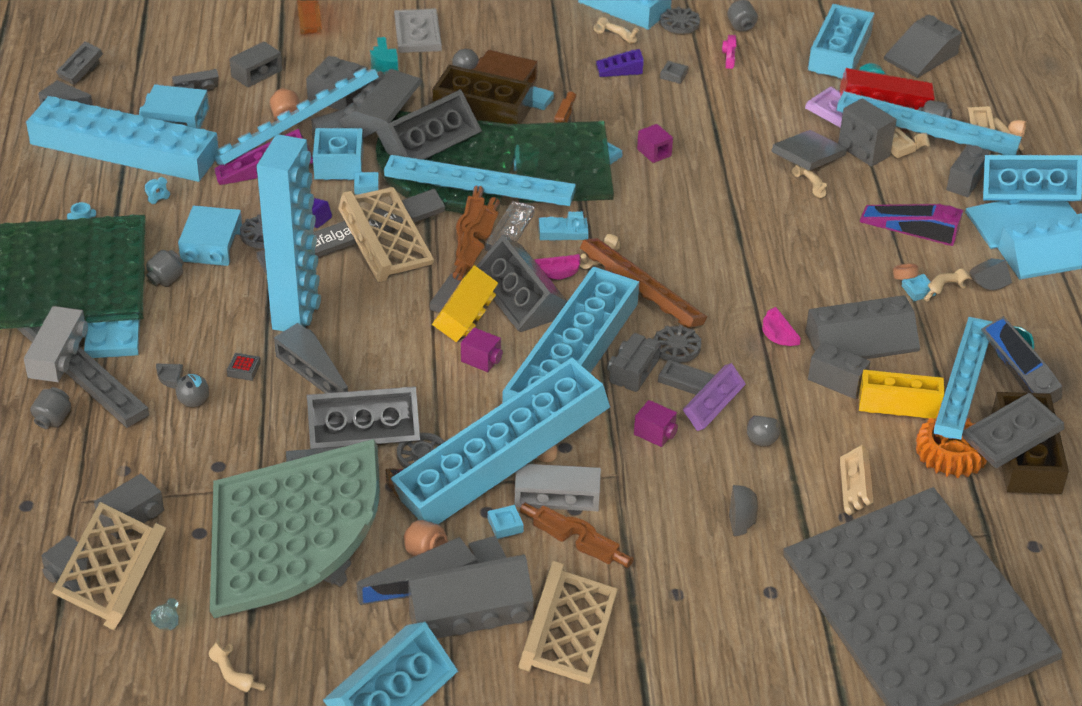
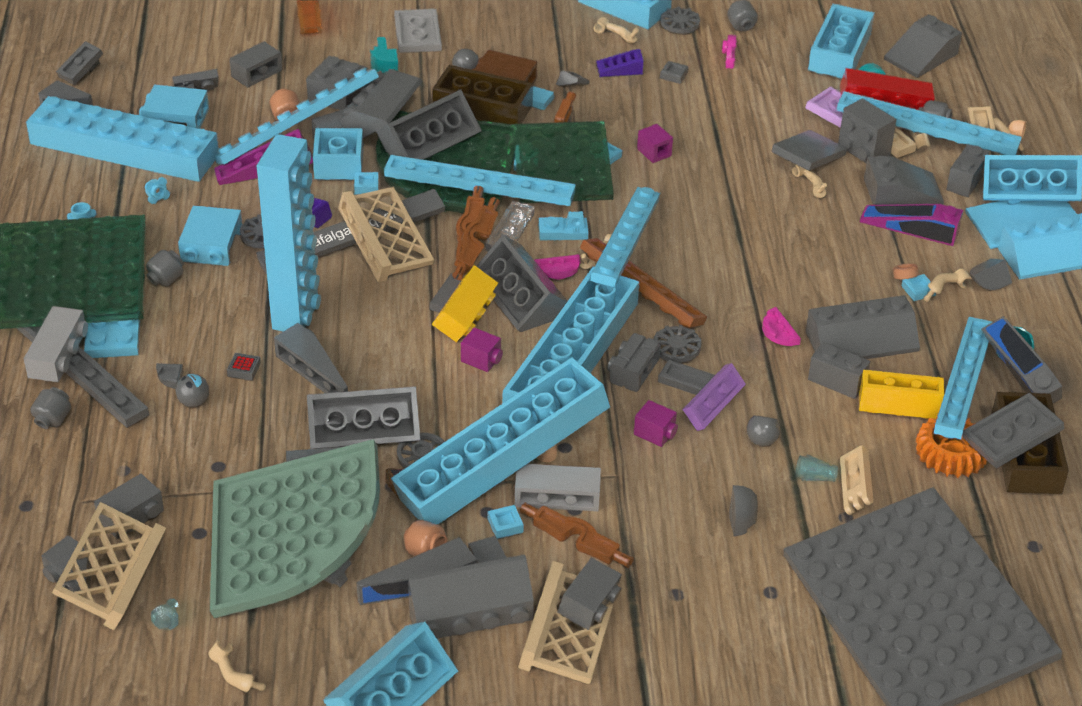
none -> dark grey slope [556,71,590,86]
none -> dark grey brick [558,557,622,630]
none -> medium azure plate [590,187,660,287]
none -> clear light blue cone [795,454,838,482]
none -> dark grey slope [864,156,944,205]

